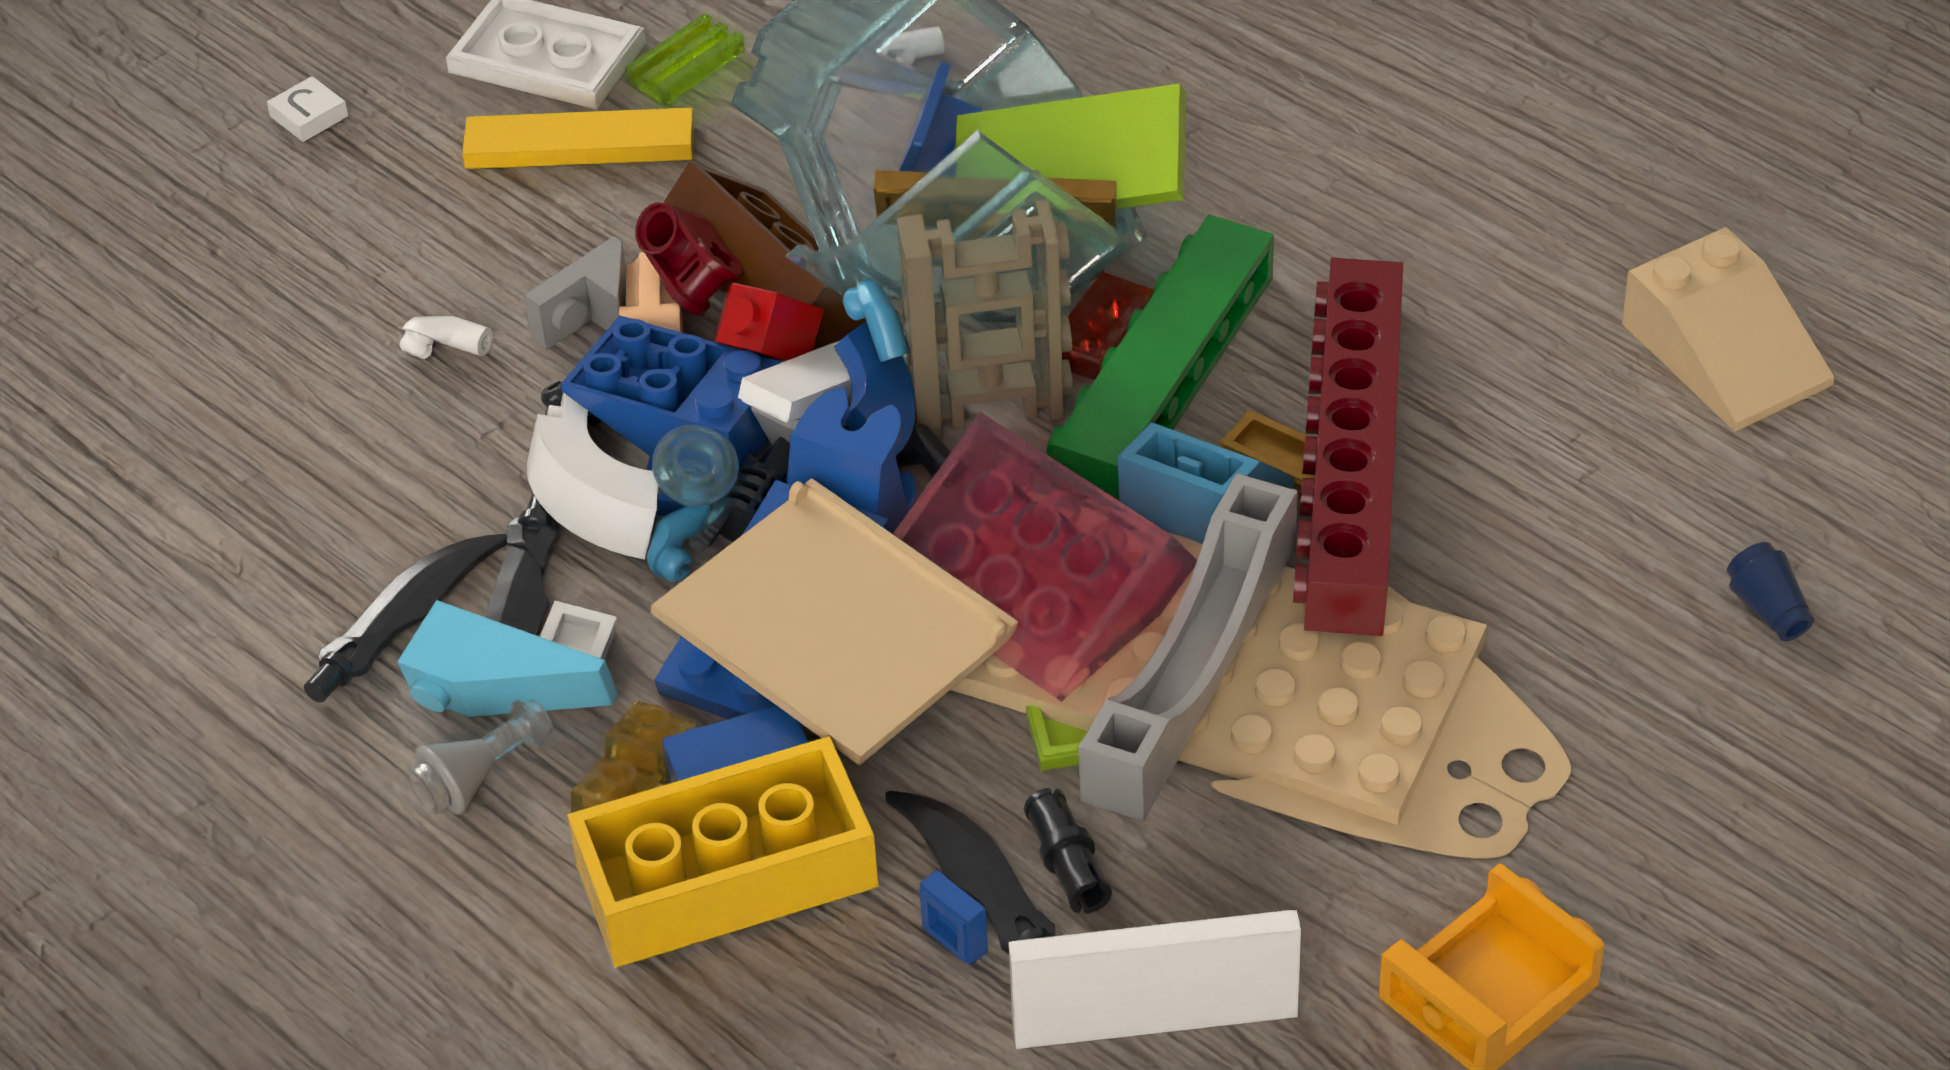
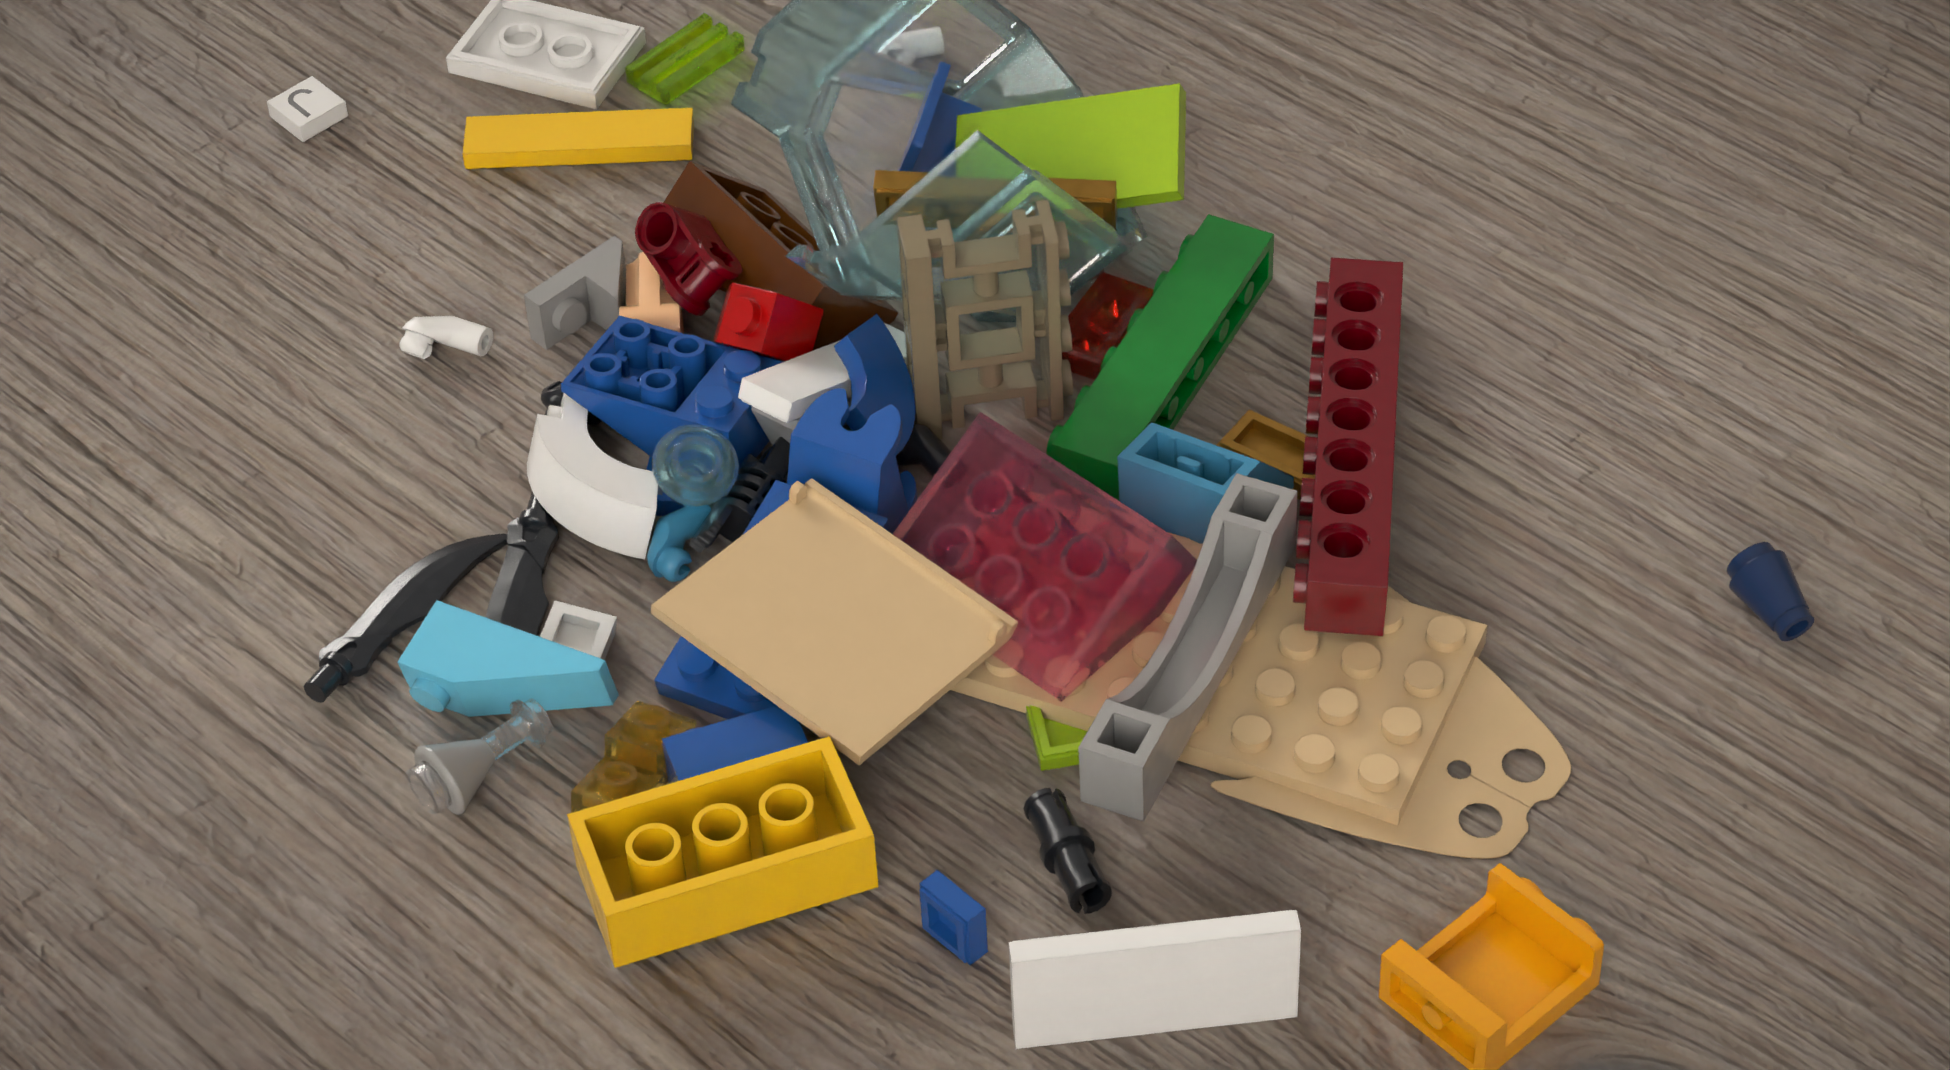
dark azure arm [843,280,910,362] -> none
black sword [885,791,1055,954] -> none
tan slope [1622,227,1835,432] -> none

